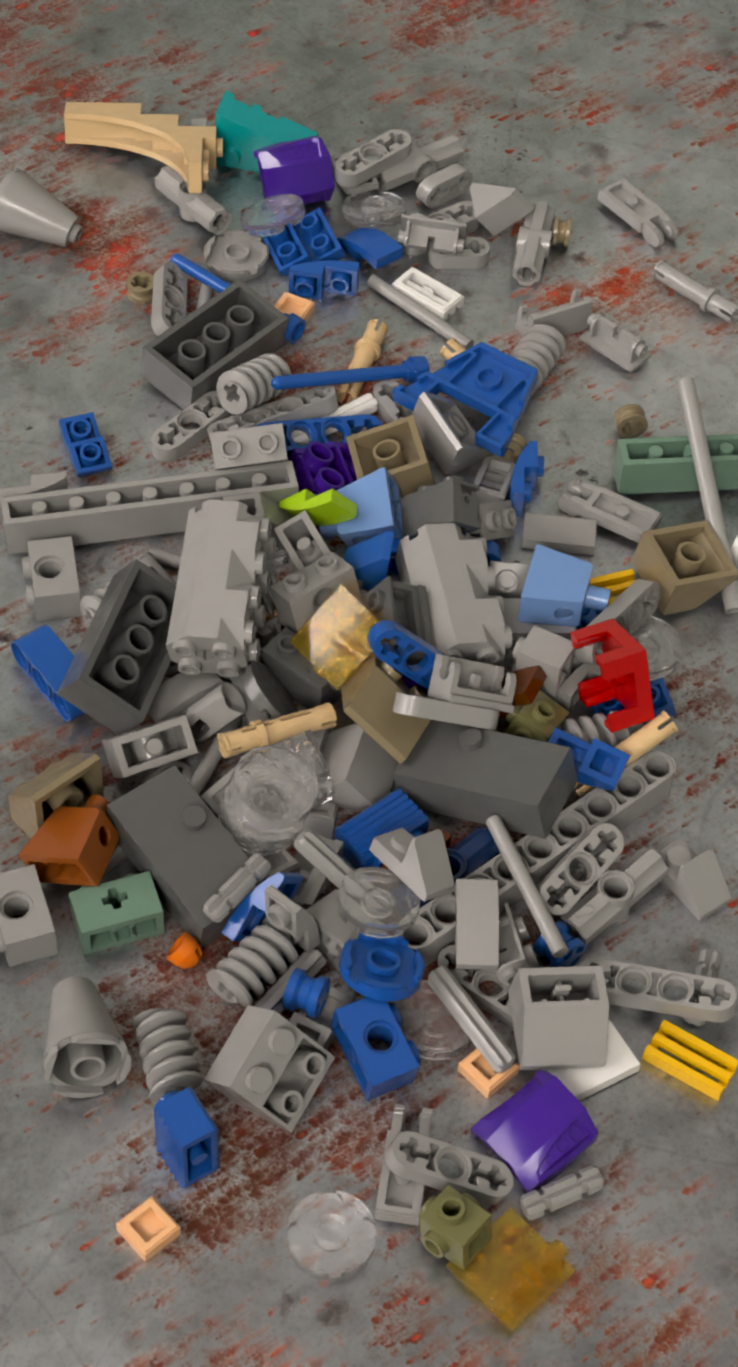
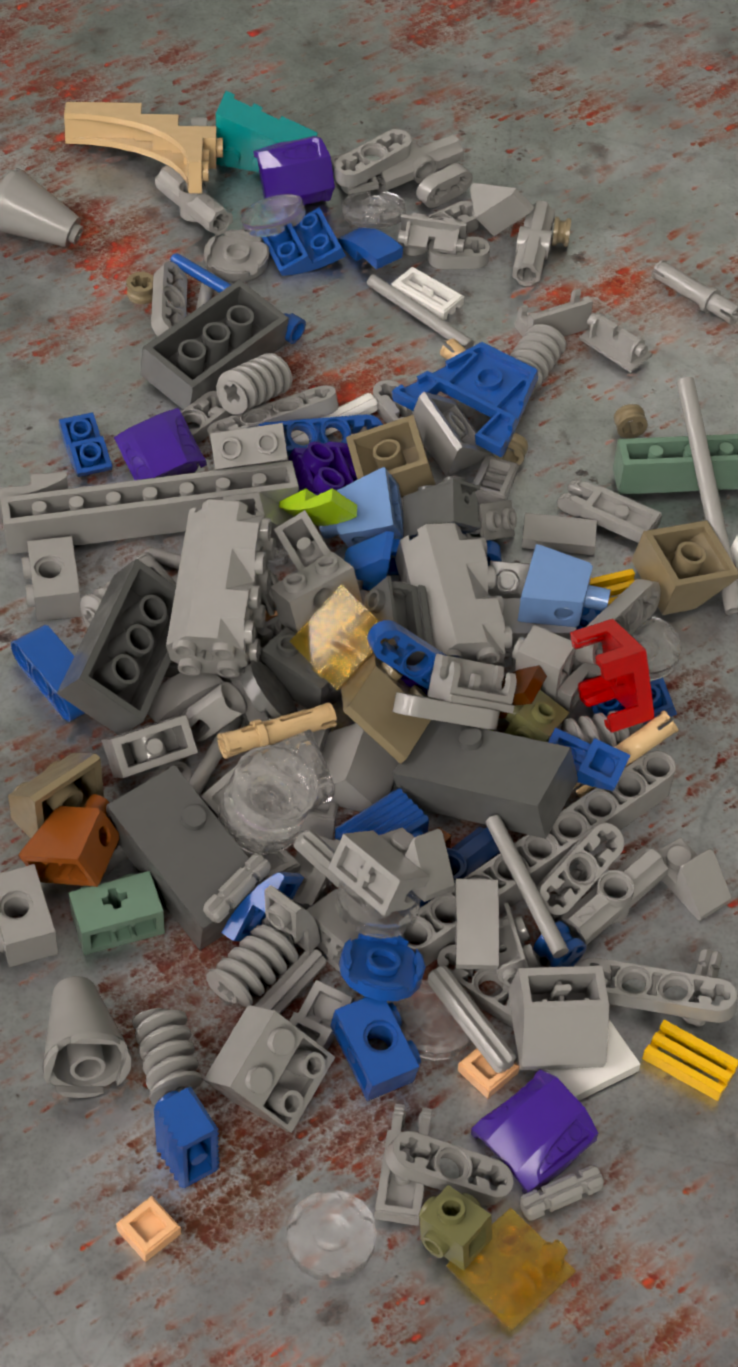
orange hinge [166,931,203,969] -> none
blue piece [271,356,430,390] -> none
light nougat tile [274,292,315,322] -> none
blue wheel [283,968,331,1019] -> none
blue slope [289,260,360,300] -> none
tan pin [336,319,388,403] -> none
blue slope [509,441,544,517] -> none
light grey hinge [597,178,680,248] -> none
none -> dark purple slope [114,408,207,480]
none -> light grey hinge [328,830,430,916]

